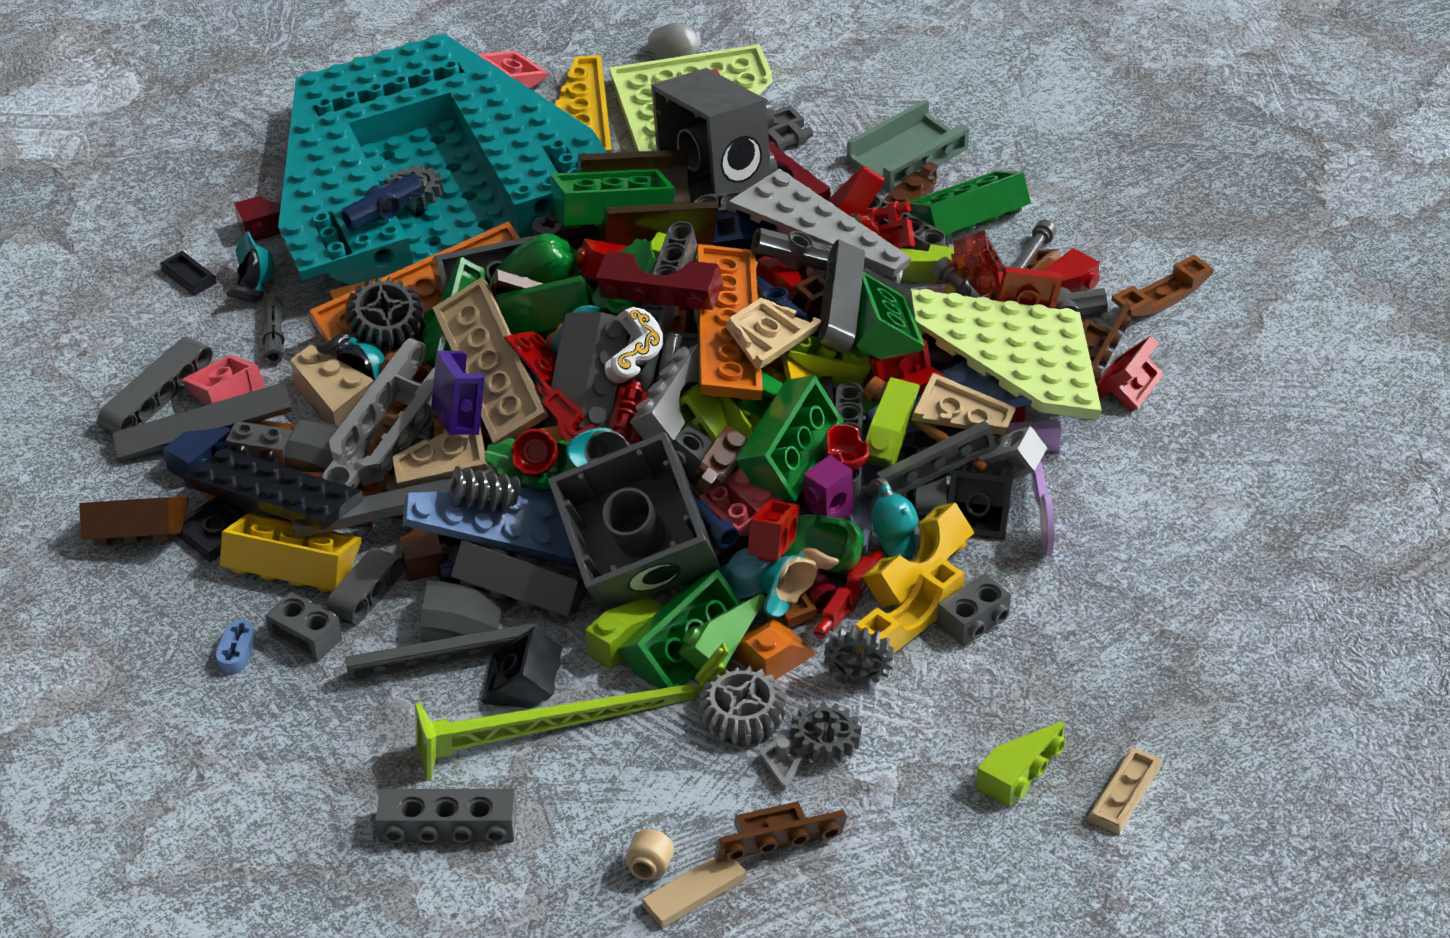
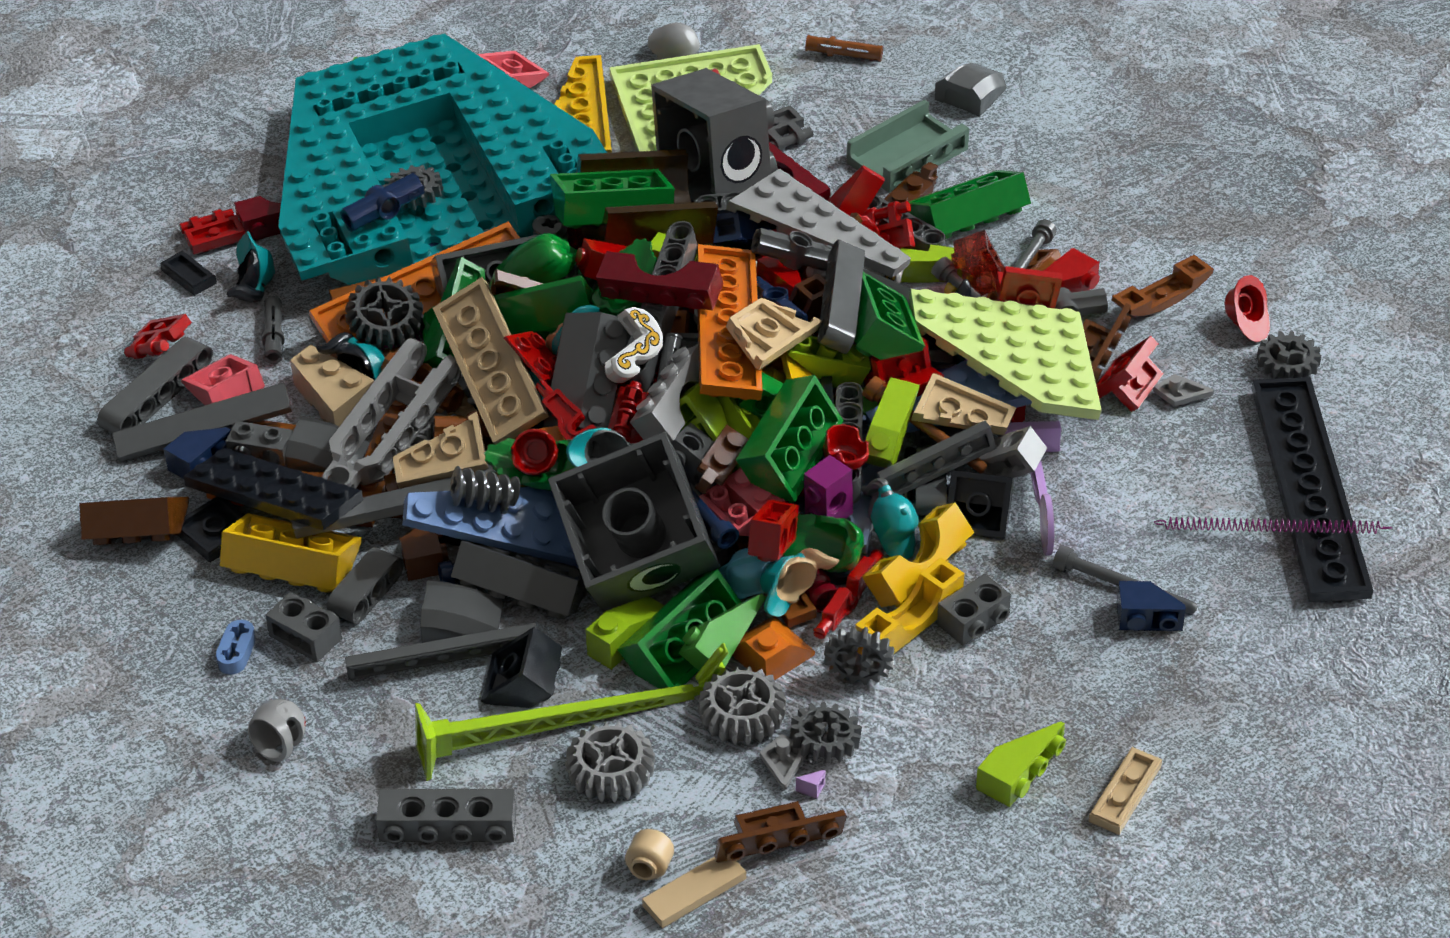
dark purple panel [431,351,485,435] -> none
none -> red plate [124,313,192,359]
none -> red plate [179,208,245,254]
none -> light grey helmet [248,699,306,762]
none -> light grey gear [565,721,655,803]
none -> lavender piece [796,770,826,799]
none -> dark orange pin [805,35,884,62]
none -> dark grey slope [935,63,1007,117]
none -> dark grey piece [1052,544,1198,613]
none -> dark blue slope [1116,581,1186,631]
none -> light grey piece [1153,374,1213,407]
none -> magenta piece [1154,516,1392,534]
none -> red piece [1224,275,1270,342]
none -> black plate [1251,377,1373,602]
none -> dark grey gear [1256,331,1322,379]

